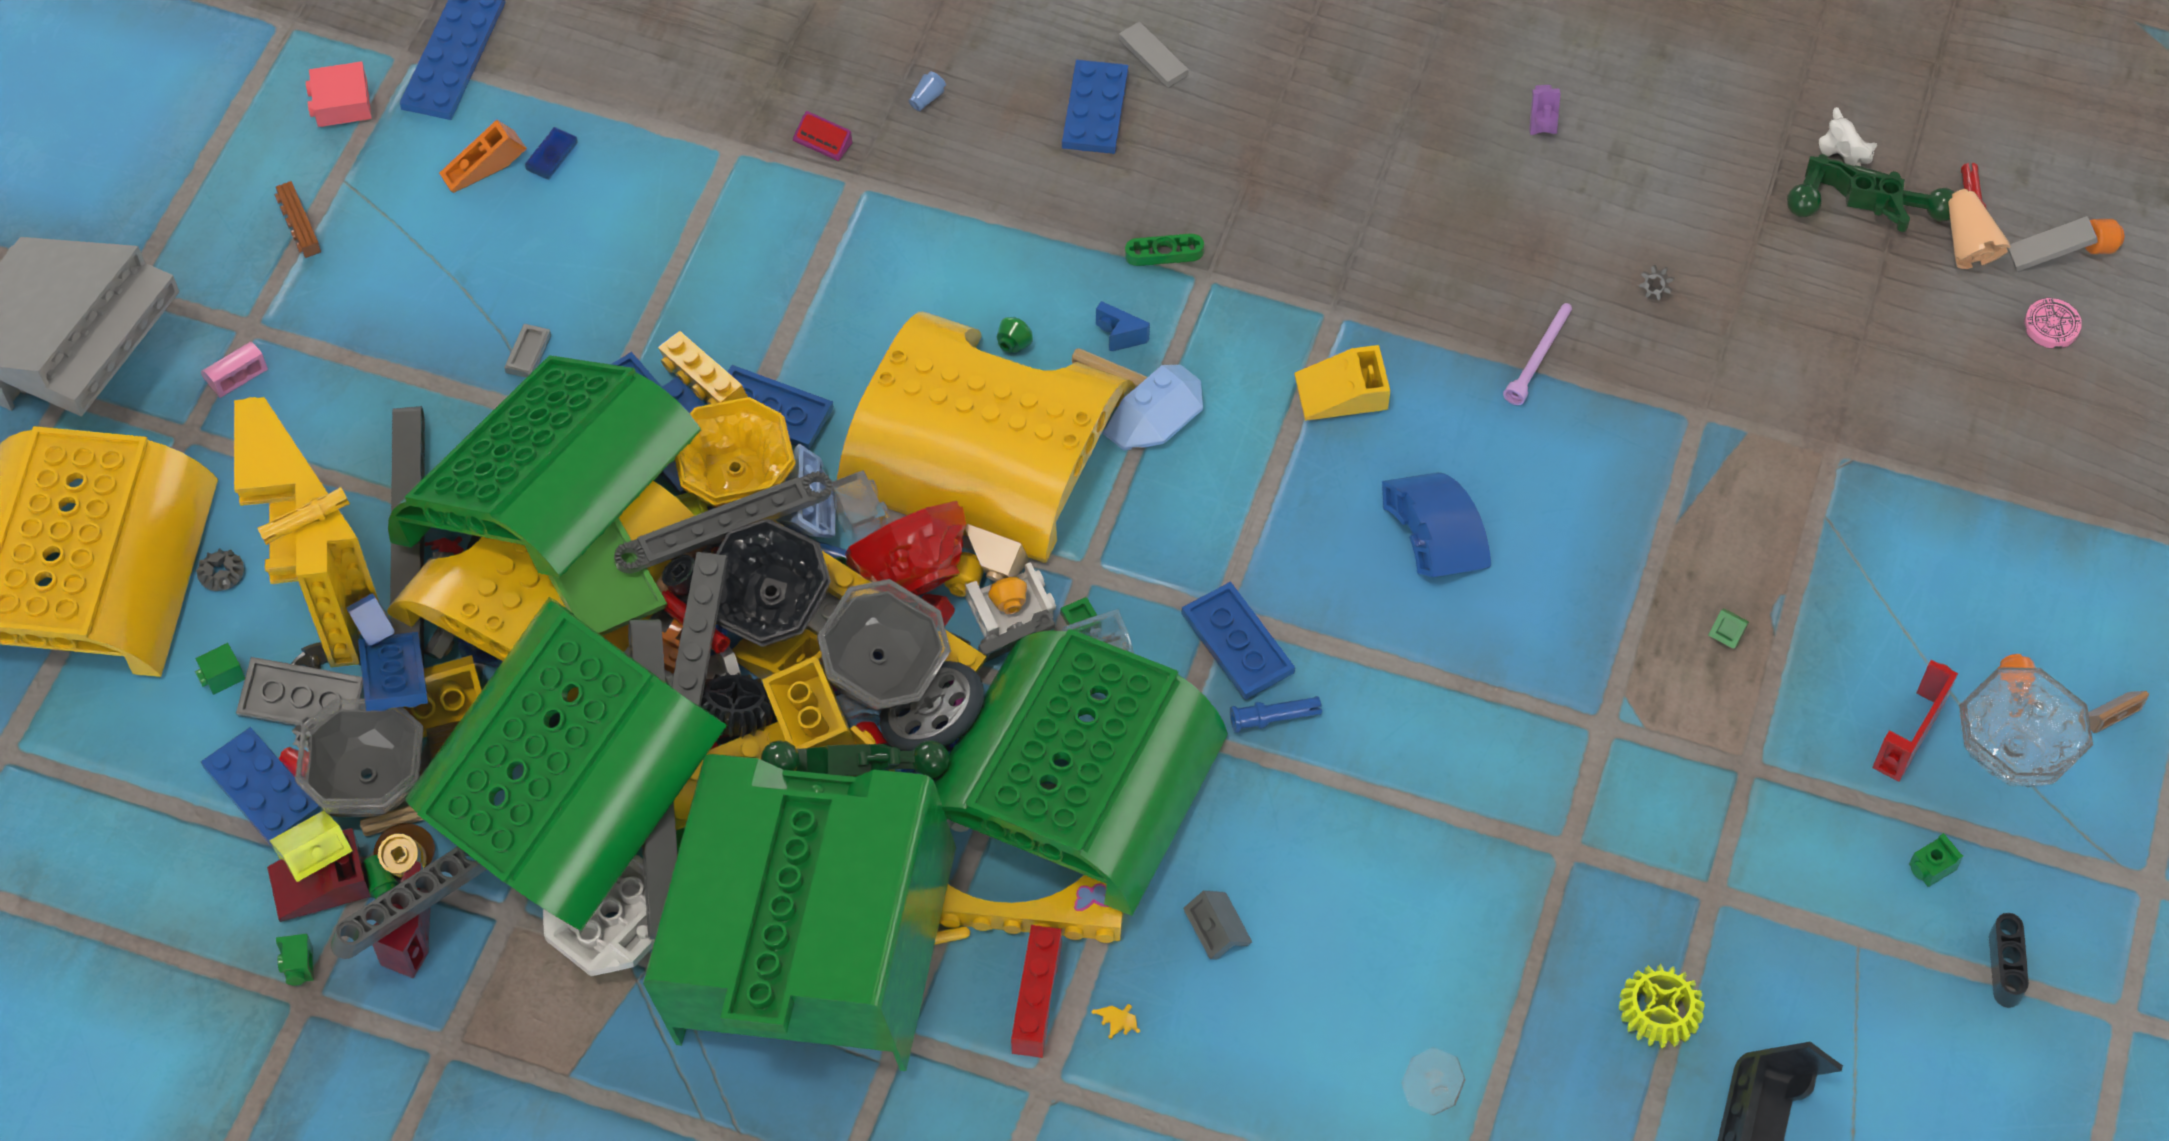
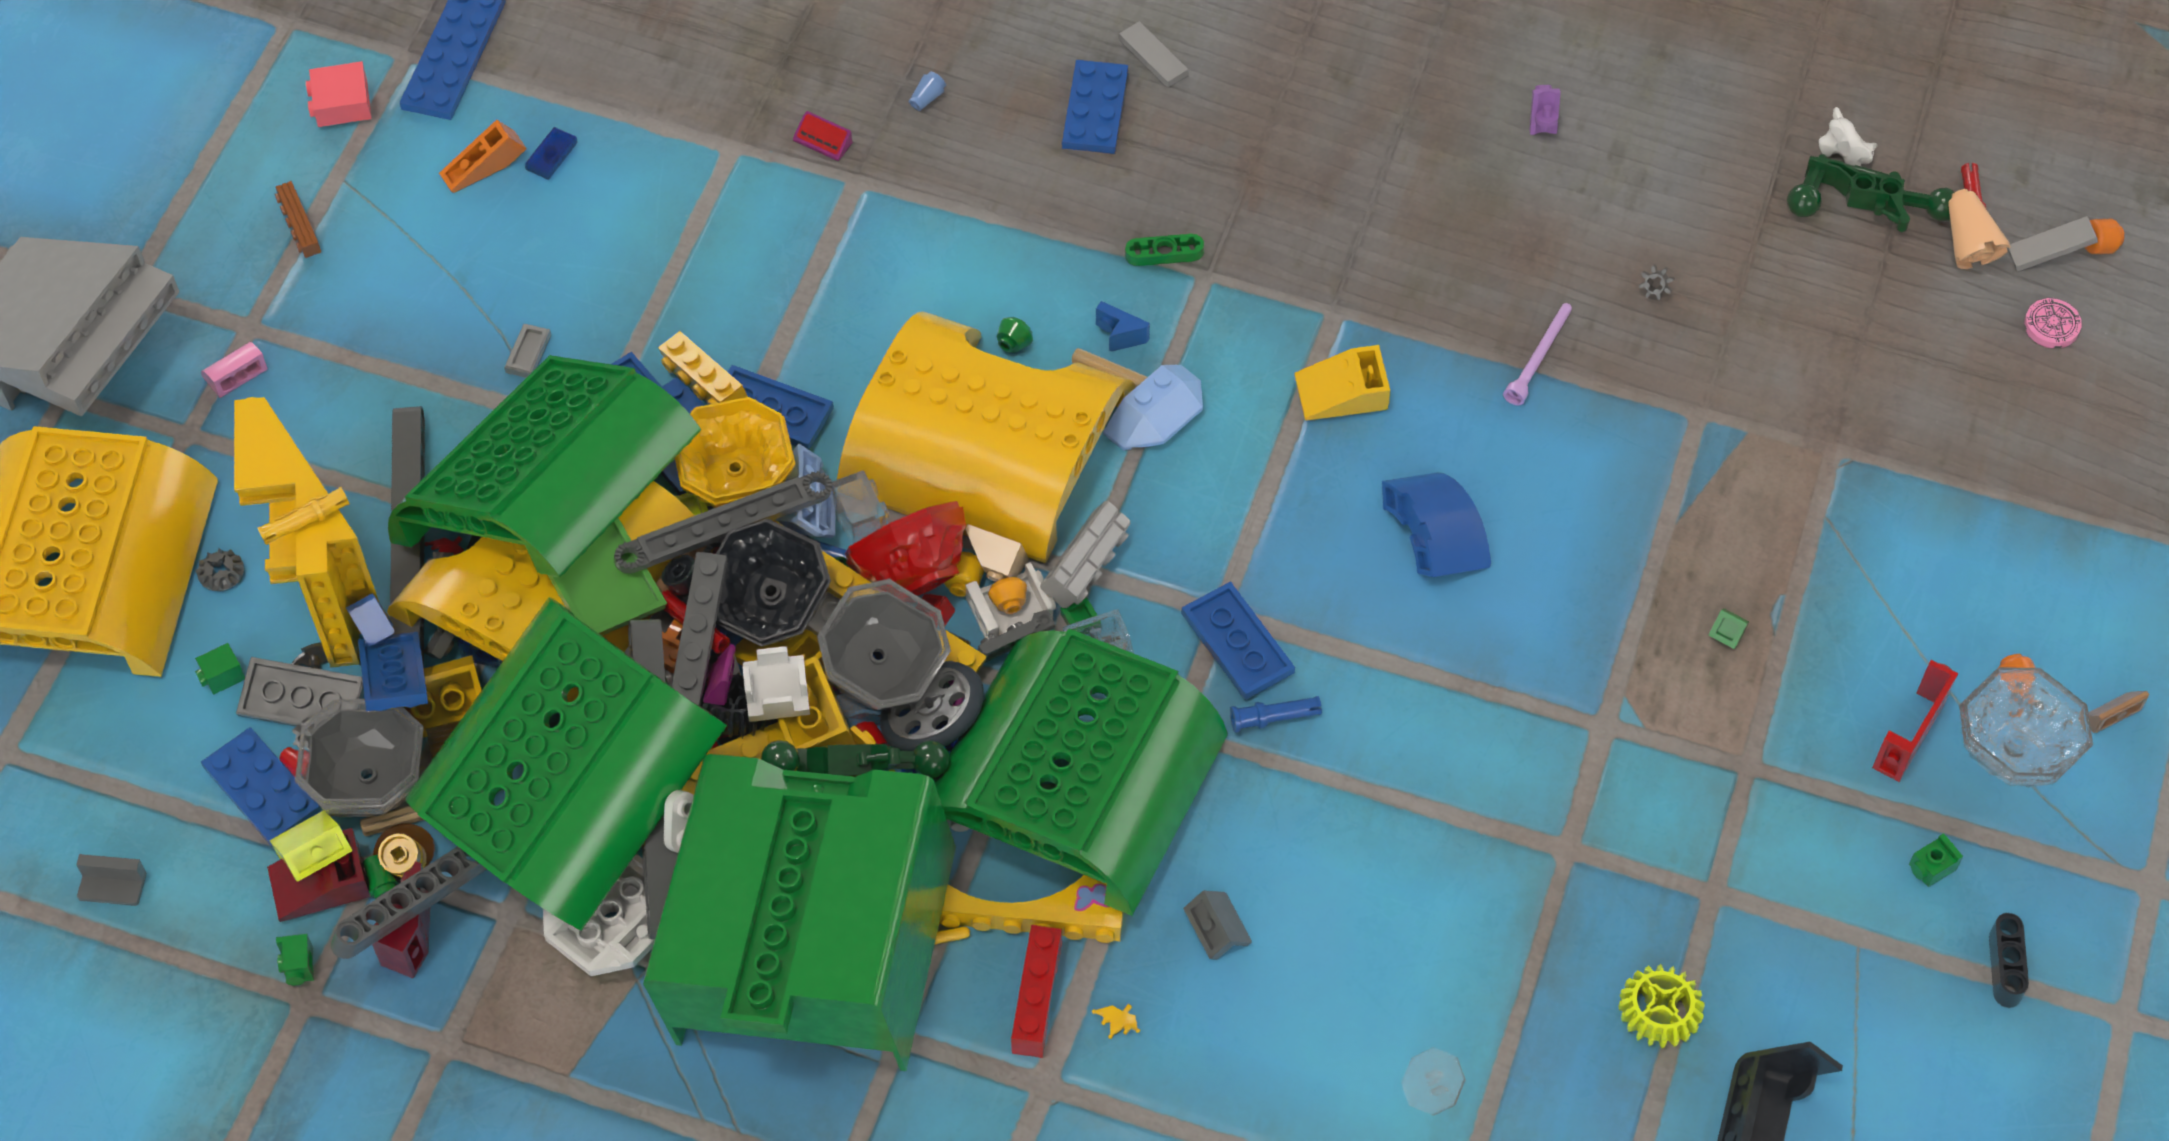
none -> dark grey panel [76,854,147,906]
none -> white plate [664,790,694,853]
none -> magenta slope [703,644,736,705]
none -> white panel [743,646,810,722]
none -> light grey brick [1040,501,1131,608]

